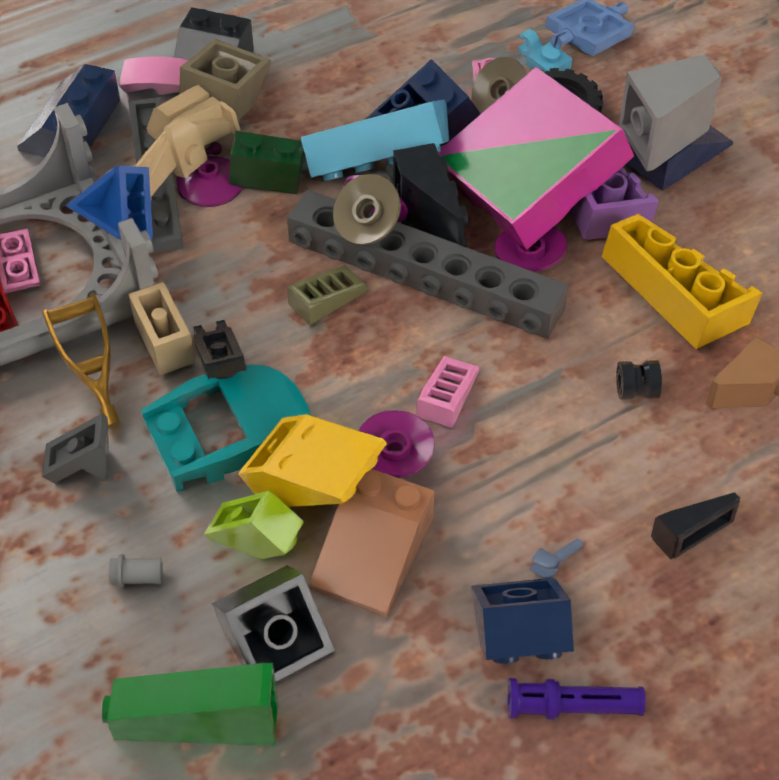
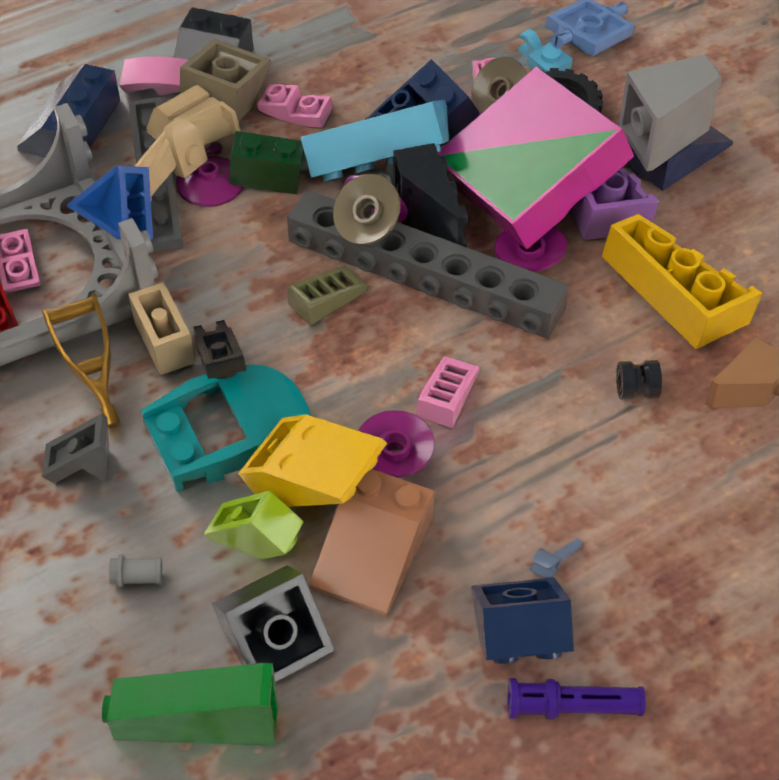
black slope [651,492,740,559] -> none
none -> bright pink slope [257,84,334,128]

